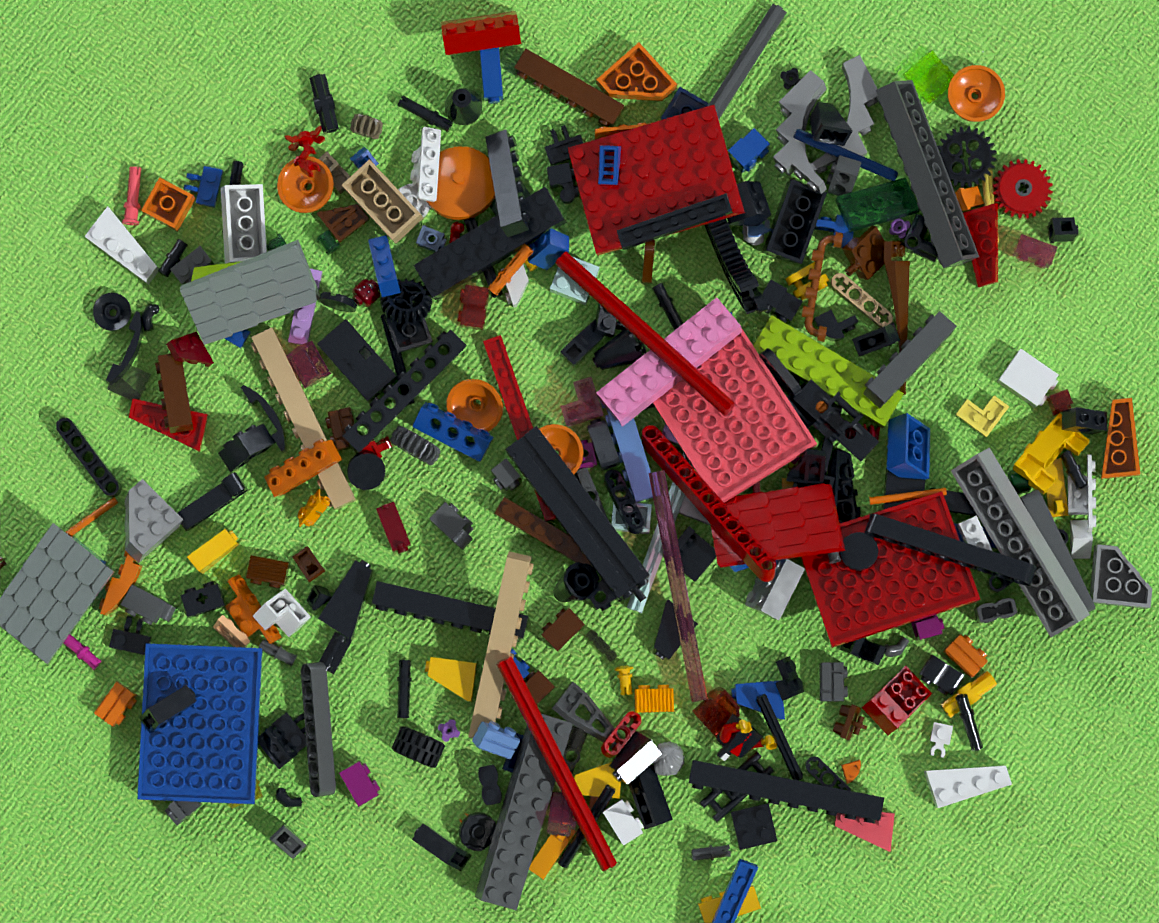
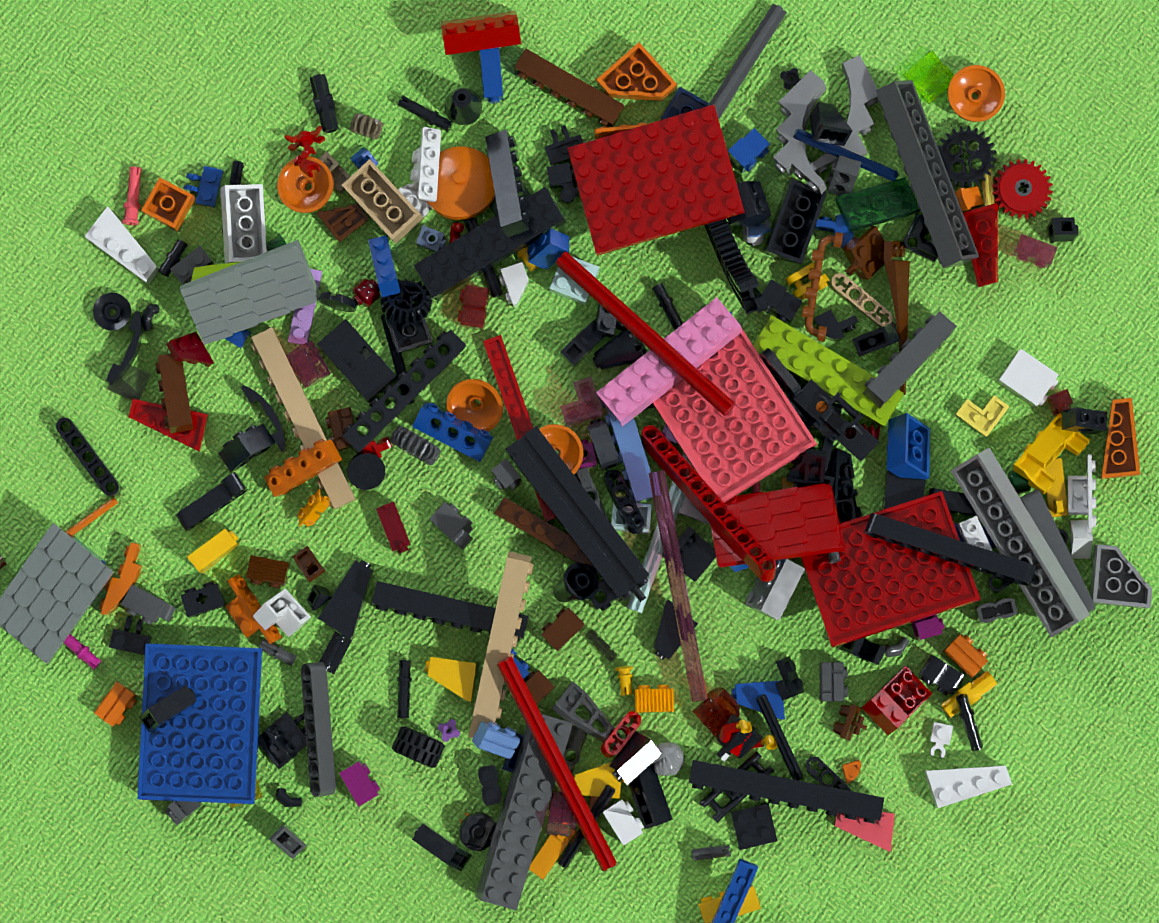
light grey brick [125,479,183,563] -> none
light nougat plate [213,615,250,648] -> none
clear green bush [316,230,341,255] -> none
orange pin [488,244,534,295] -> none
blue slope [598,146,621,185] -> none
black plate [616,193,733,250] -> none
reddish brown beam [642,240,655,283] -> none
black tile [840,532,879,571] -> none
orange bar [869,488,947,505] -> none
medium lavender plate [889,217,911,239] -> none
black pin [1060,450,1088,490] -> none

